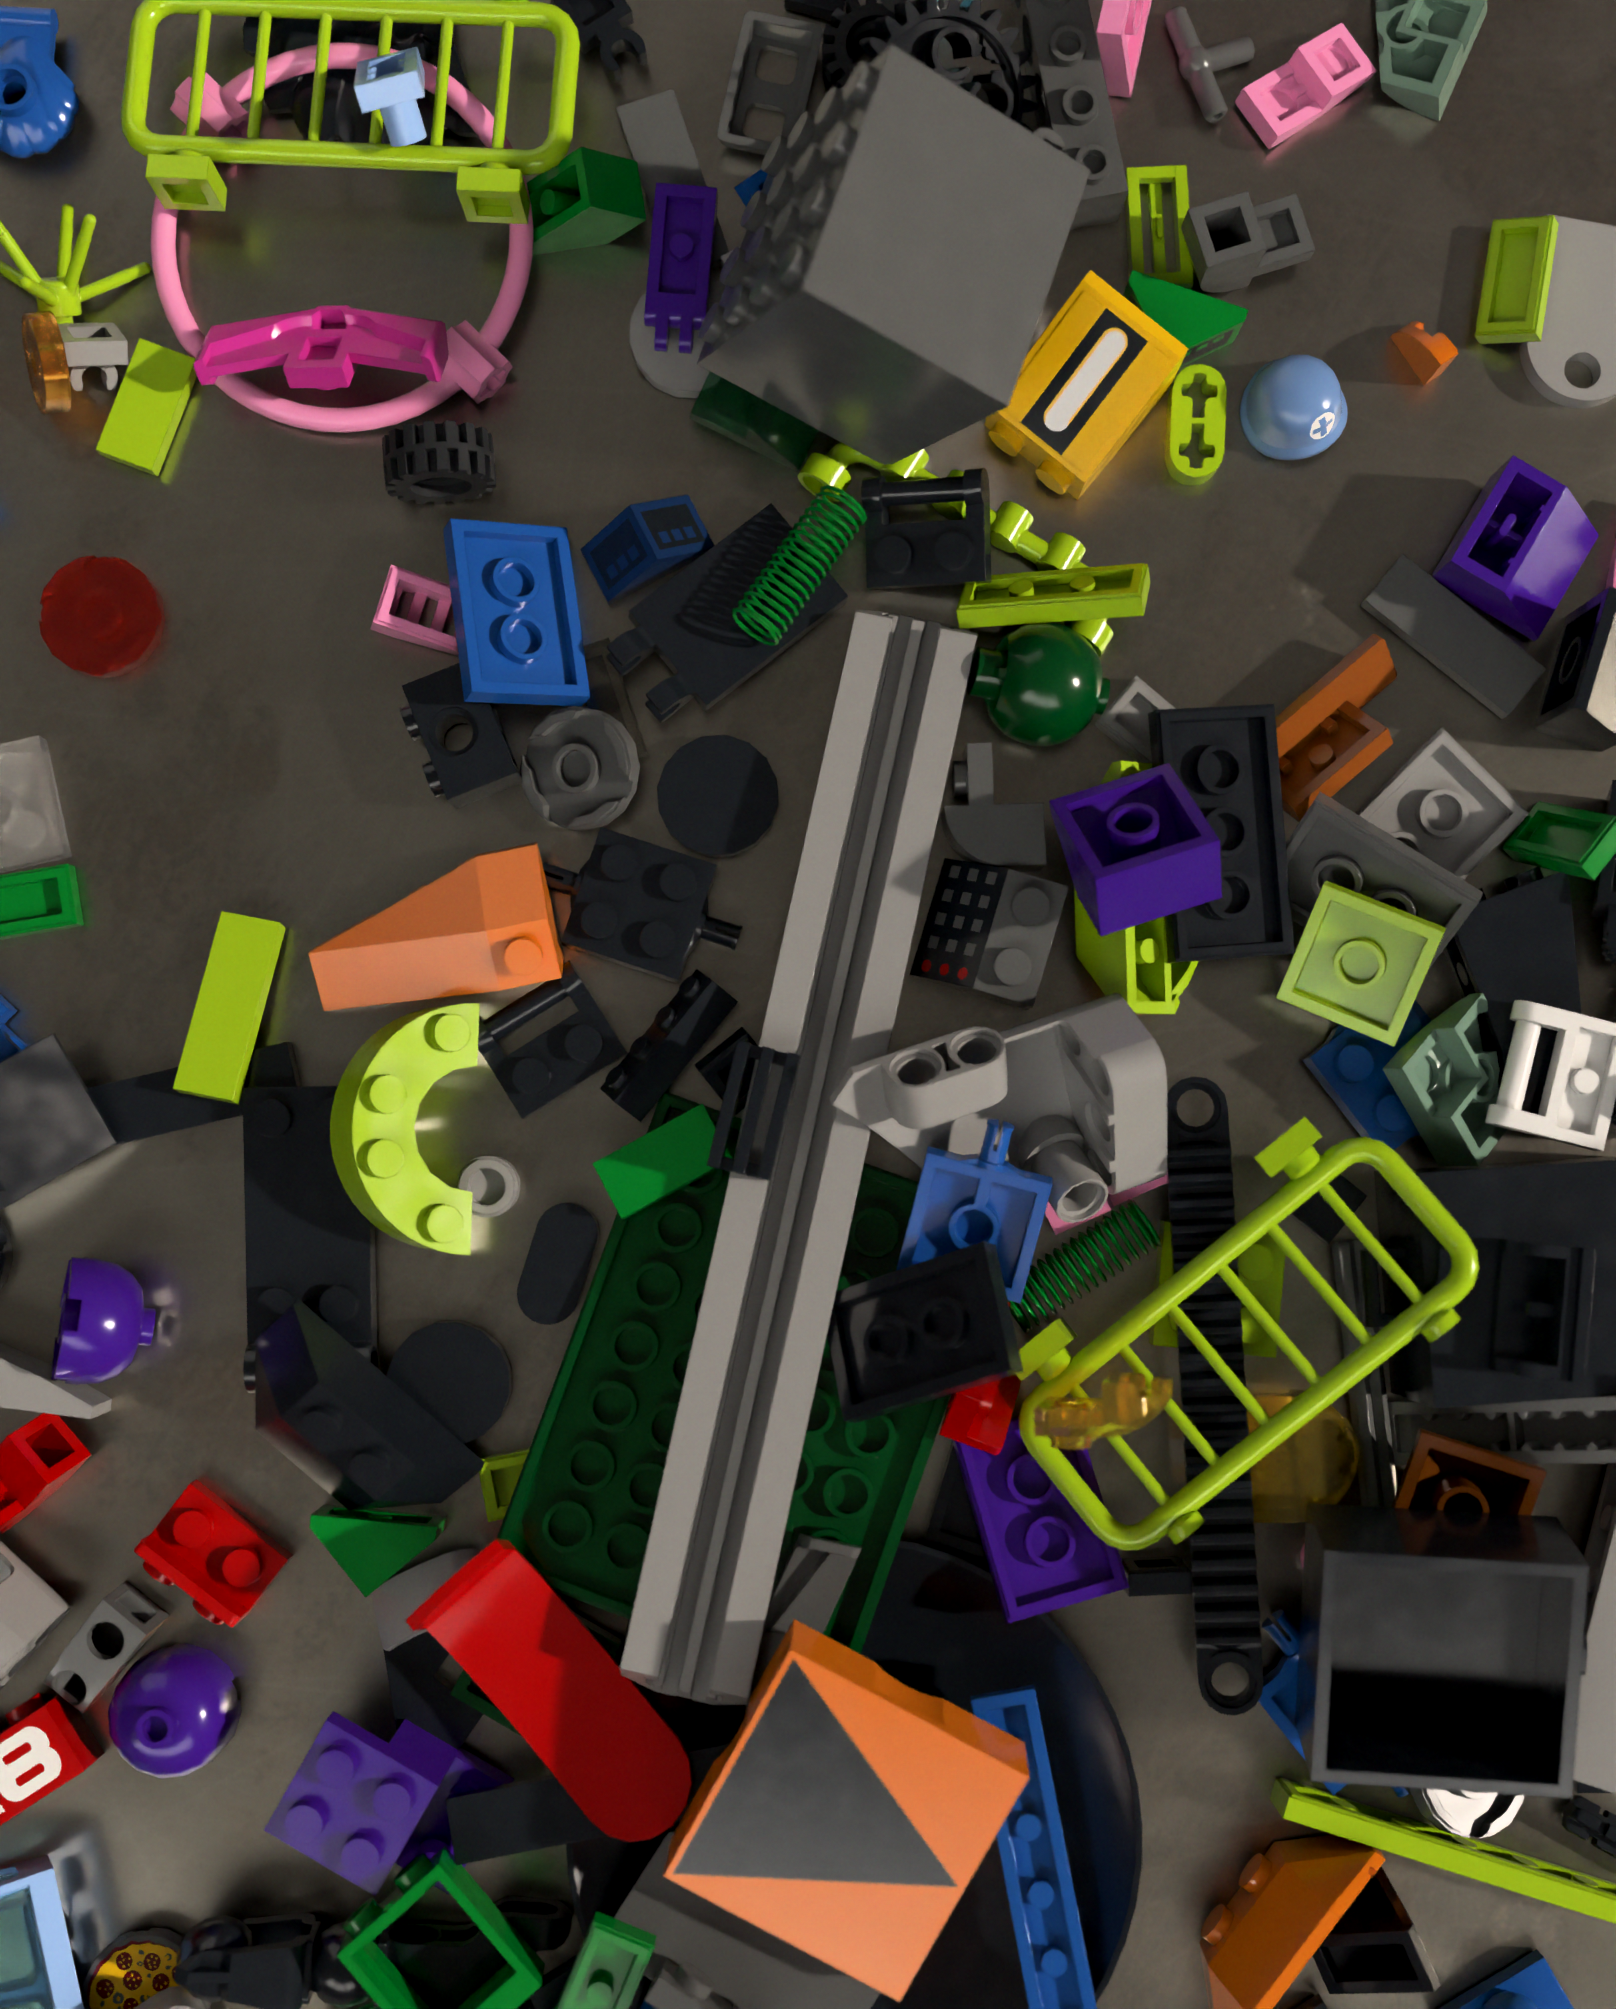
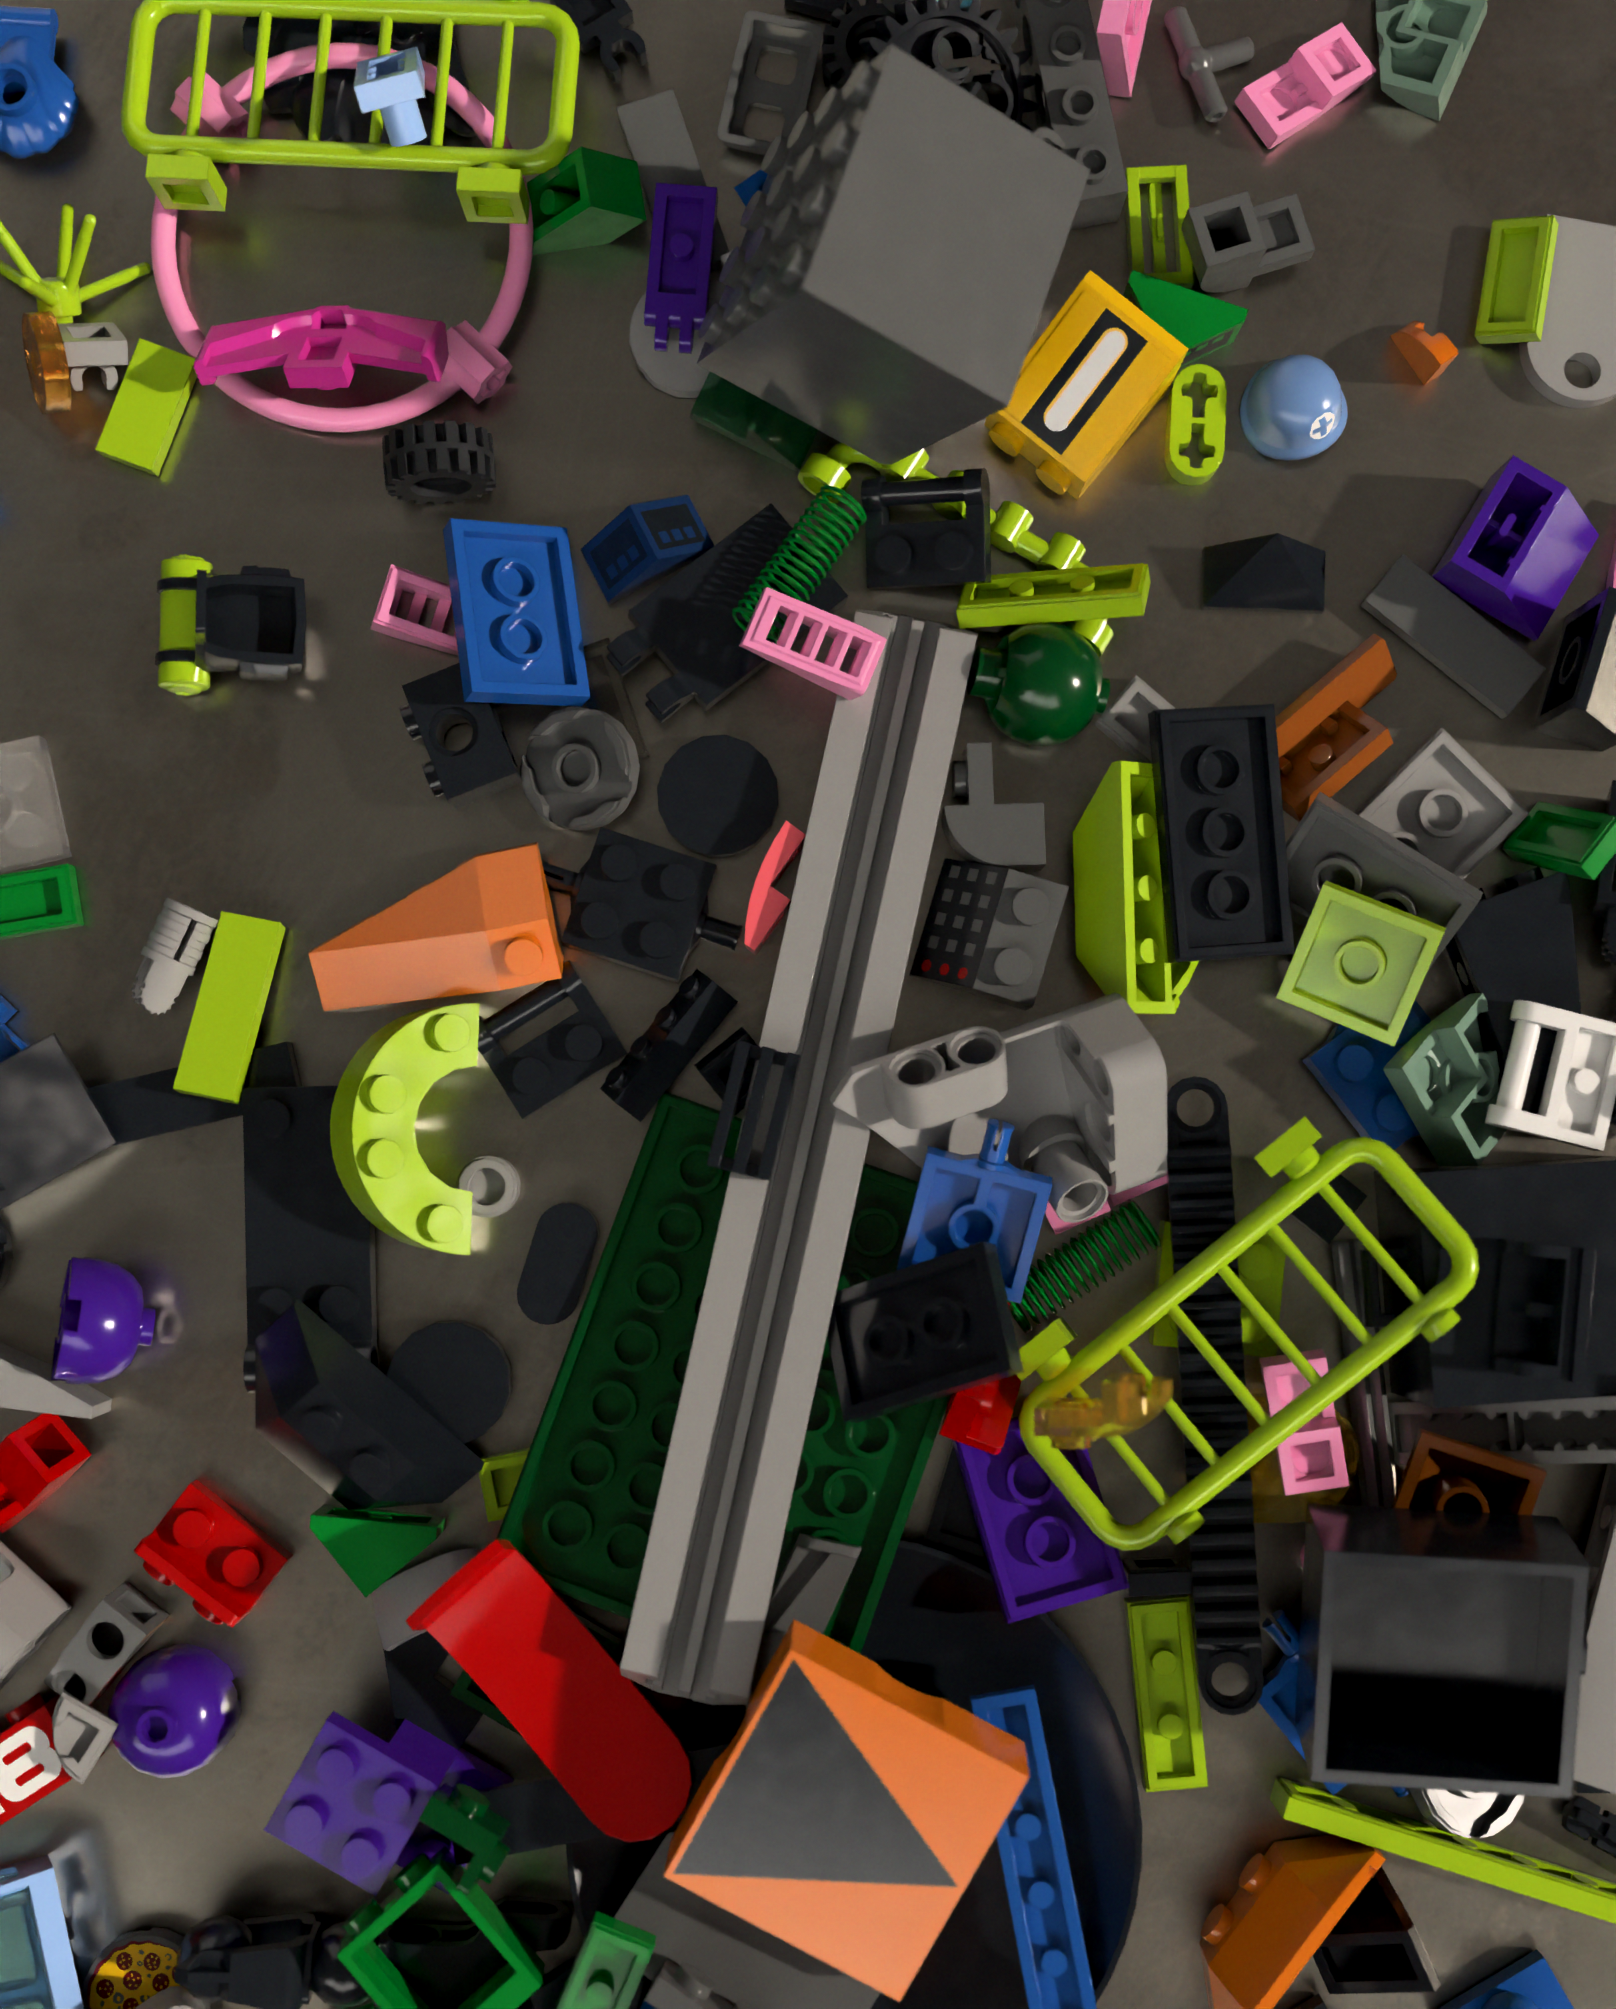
clear red tile [39,555,165,679] -> none
green tile [592,1104,733,1219] -> none
dark purple slope [1049,763,1222,936] -> none
none -> light grey tile [53,1692,119,1784]
none -> light grey hinge [130,897,219,1015]
none -> black piece [155,554,307,696]
none -> dark green bracket [418,1783,511,1895]
none -> bright pink slope [739,587,887,700]
none -> coral slope [744,821,806,955]
none -> lime tile [1124,1594,1208,1792]
none -> black slope [1201,533,1326,614]
none -> bright pink slope [1259,1349,1349,1496]

